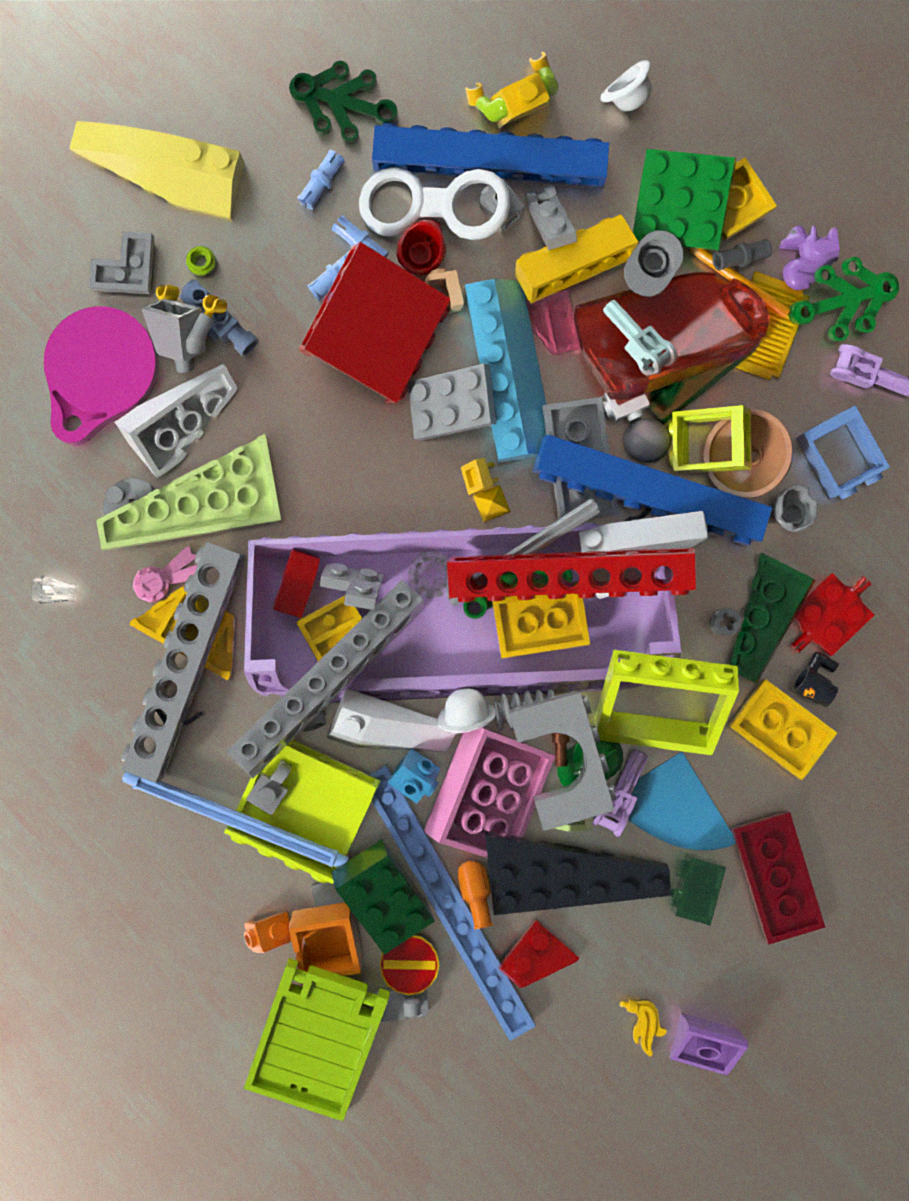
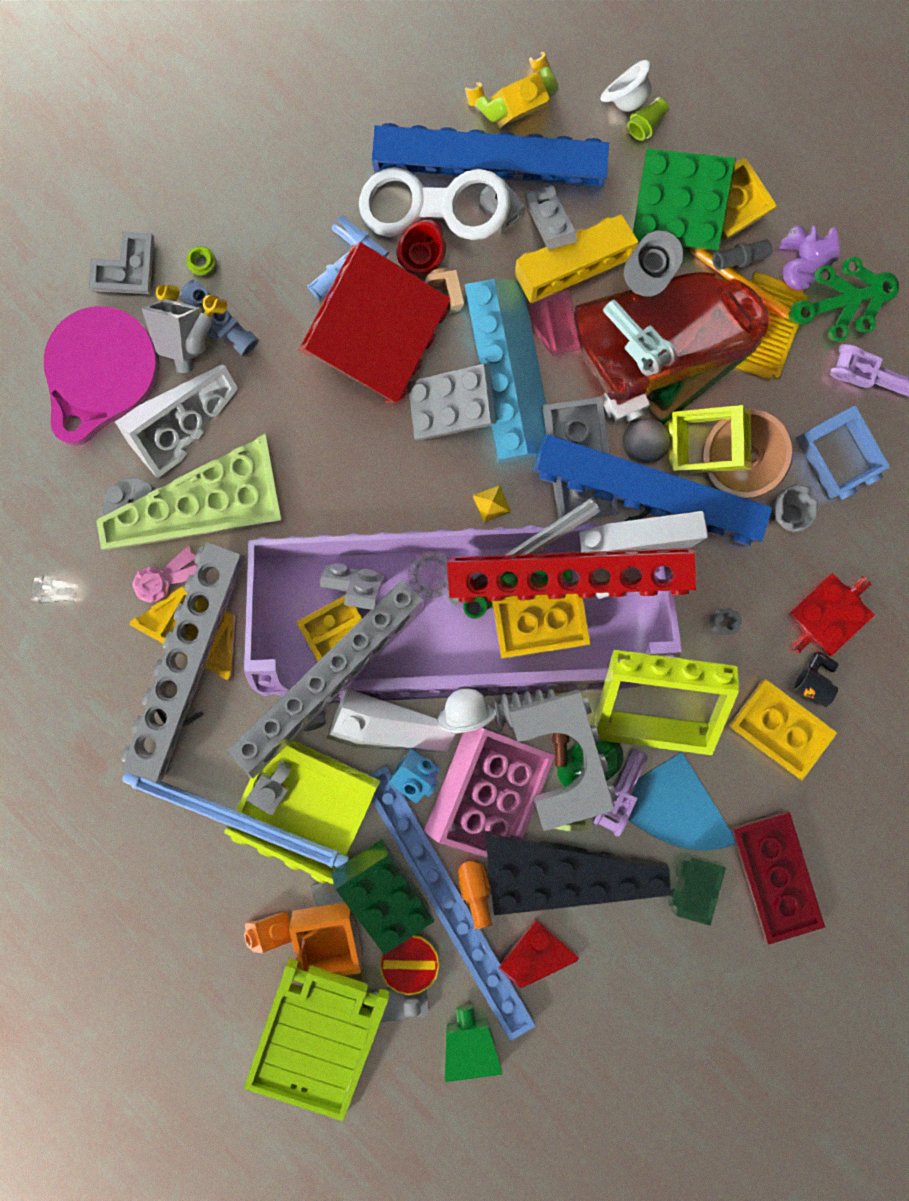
light yellow wedge [69,121,245,219] -> none
red slope [273,549,320,618] -> none
dark green plant [289,60,398,145] -> none
light blue pin [297,150,345,210] -> none
yellow tile [461,458,499,495] -> none
yellow piece [620,999,667,1056] -> none
medium lavender slope [670,1013,748,1075] -> none
dark green wing [730,552,815,684] -> none
none -> green torso [445,1005,502,1083]
none -> lime cone [627,97,669,141]

